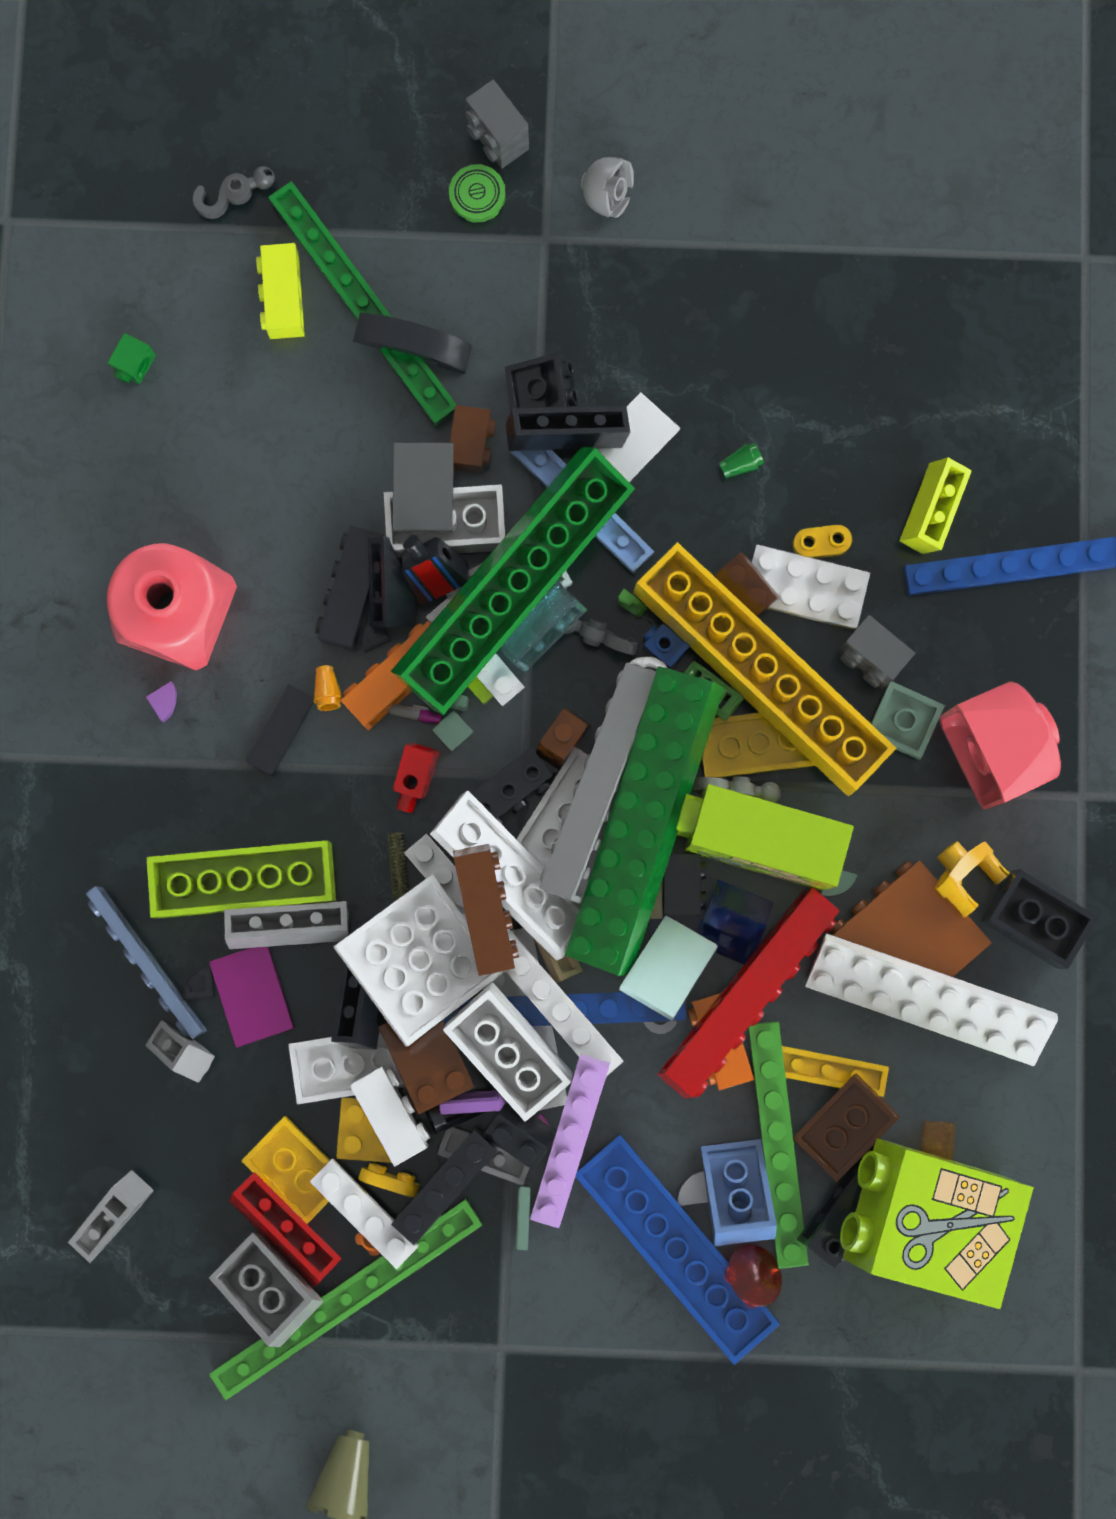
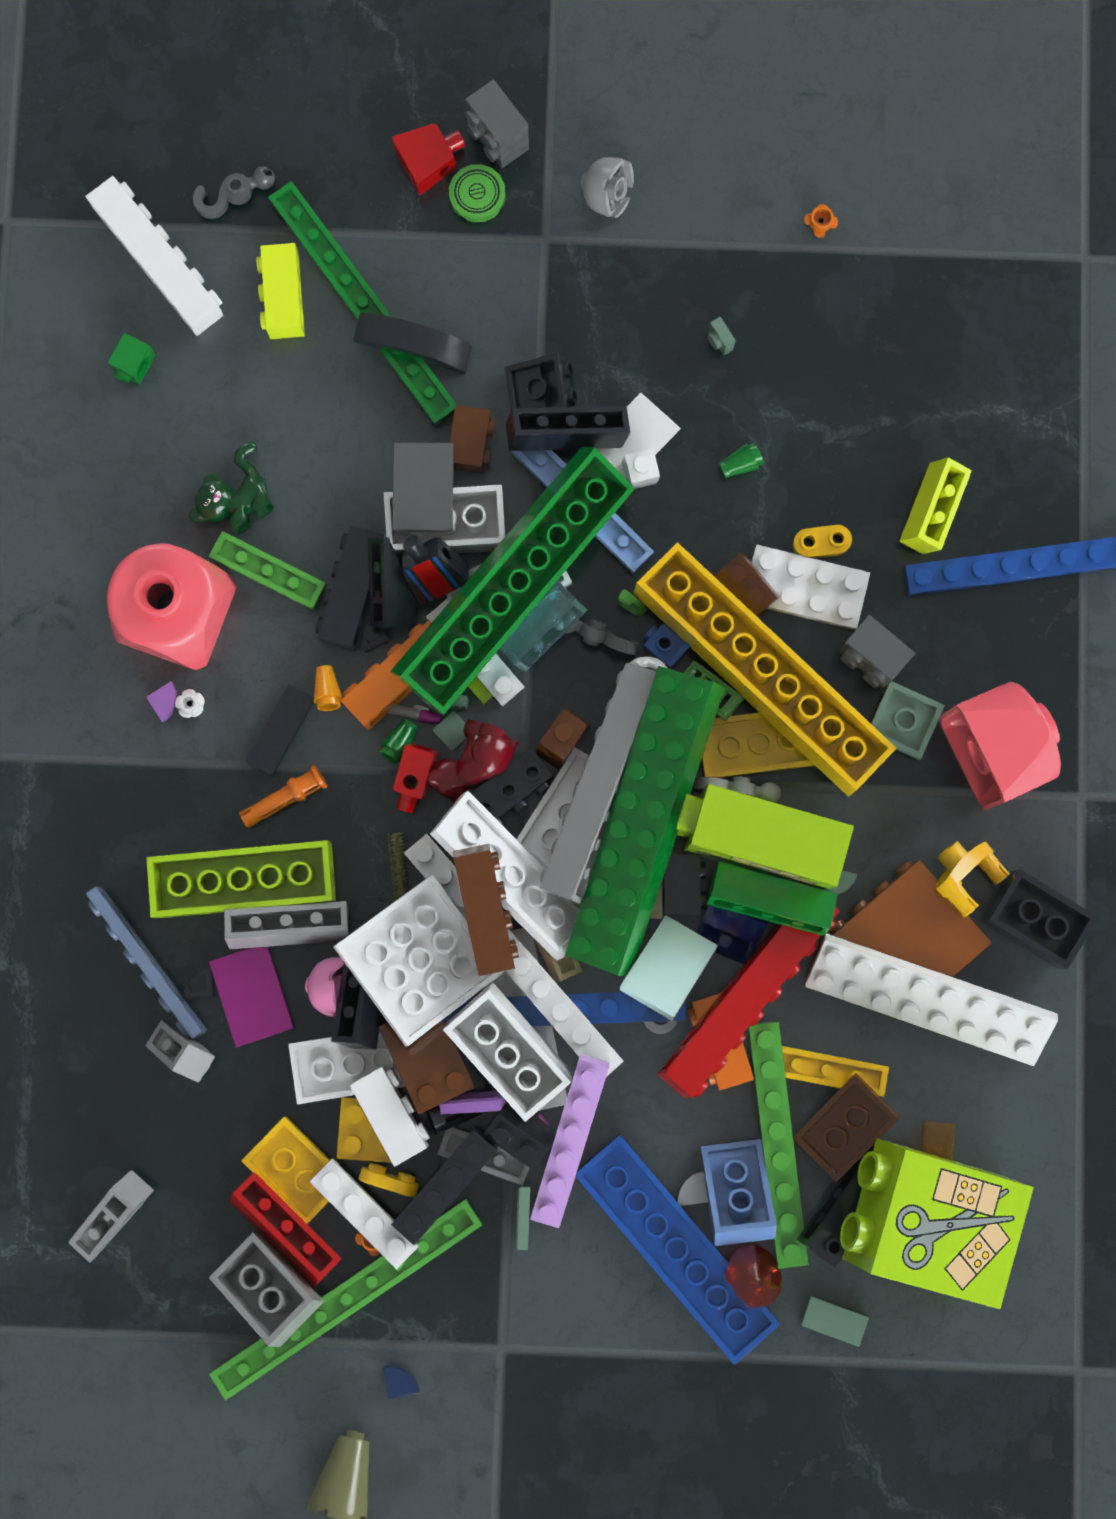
none -> white brick [85,176,224,336]
none -> white plate [175,689,205,718]
none -> dark green animal [189,441,274,535]
none -> bright green plate [208,531,327,611]
none -> orange pin [239,764,328,829]
none -> bright pink cylinder [305,956,344,1017]
none -> green cone [379,719,417,765]
none -> dark blue tile [383,1365,420,1399]
none -> red torso [392,124,465,195]
none -> dark red animal [428,719,519,803]
none -> white brick [622,448,660,489]
none -> green brick [706,861,838,936]
none -> sand green plate [707,317,736,356]
none -> sand green tile [800,1295,869,1347]
none -> orange plate [804,204,838,238]

